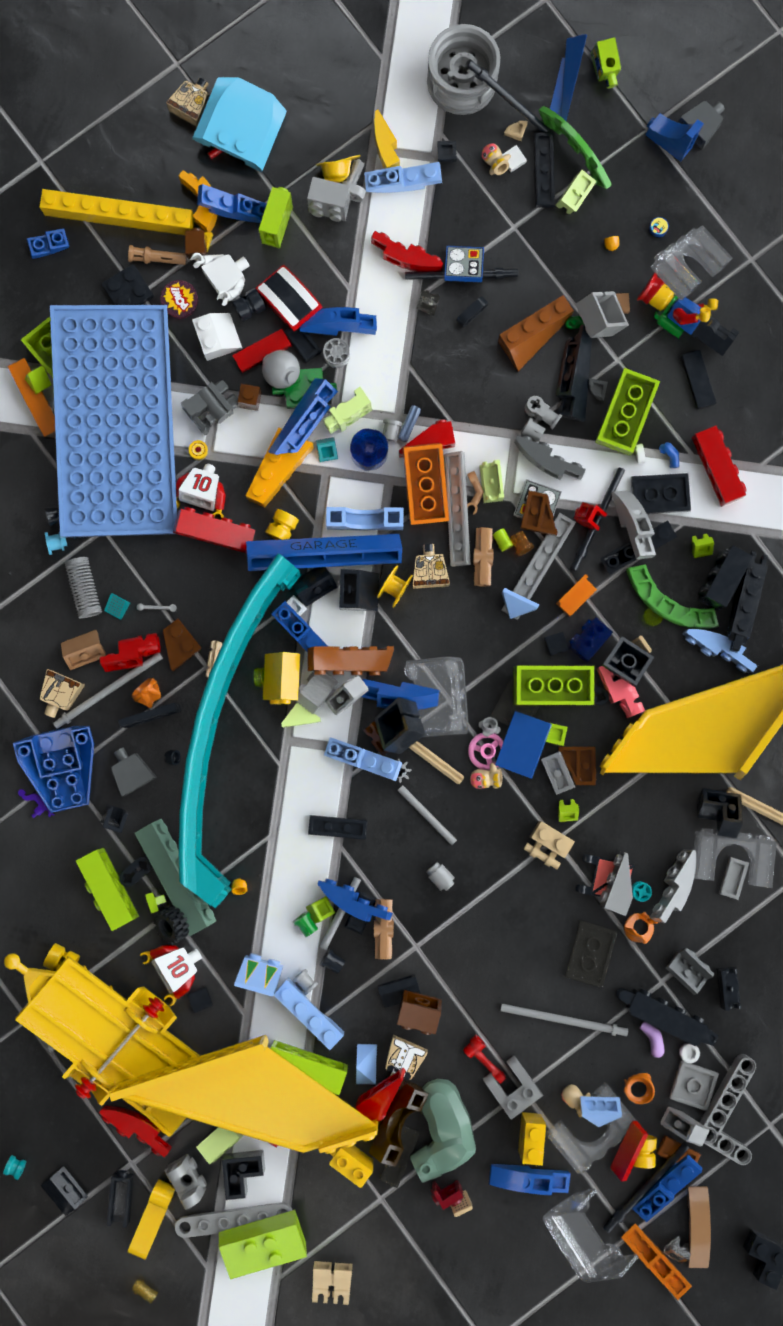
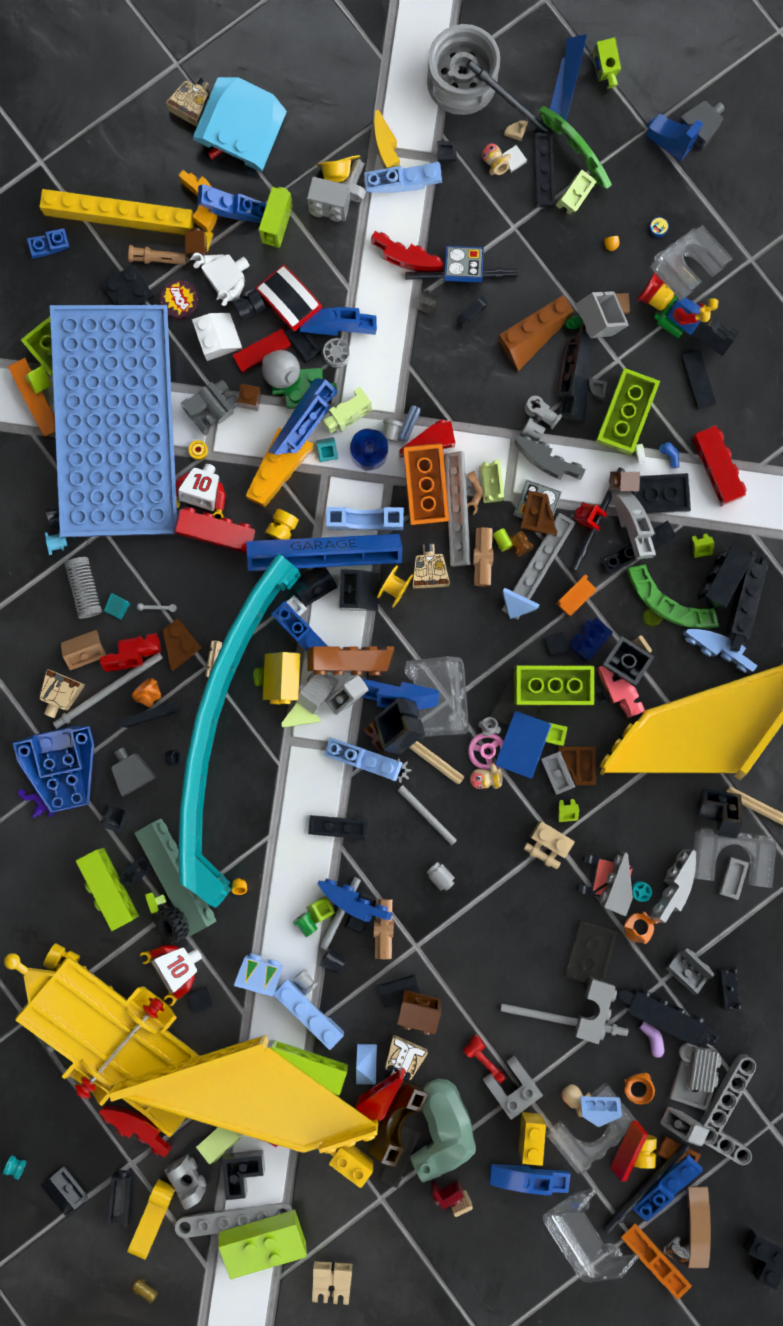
none -> light grey arch [574,977,617,1044]
none -> brick [609,471,640,491]
none -> light grey brick [686,1046,721,1093]

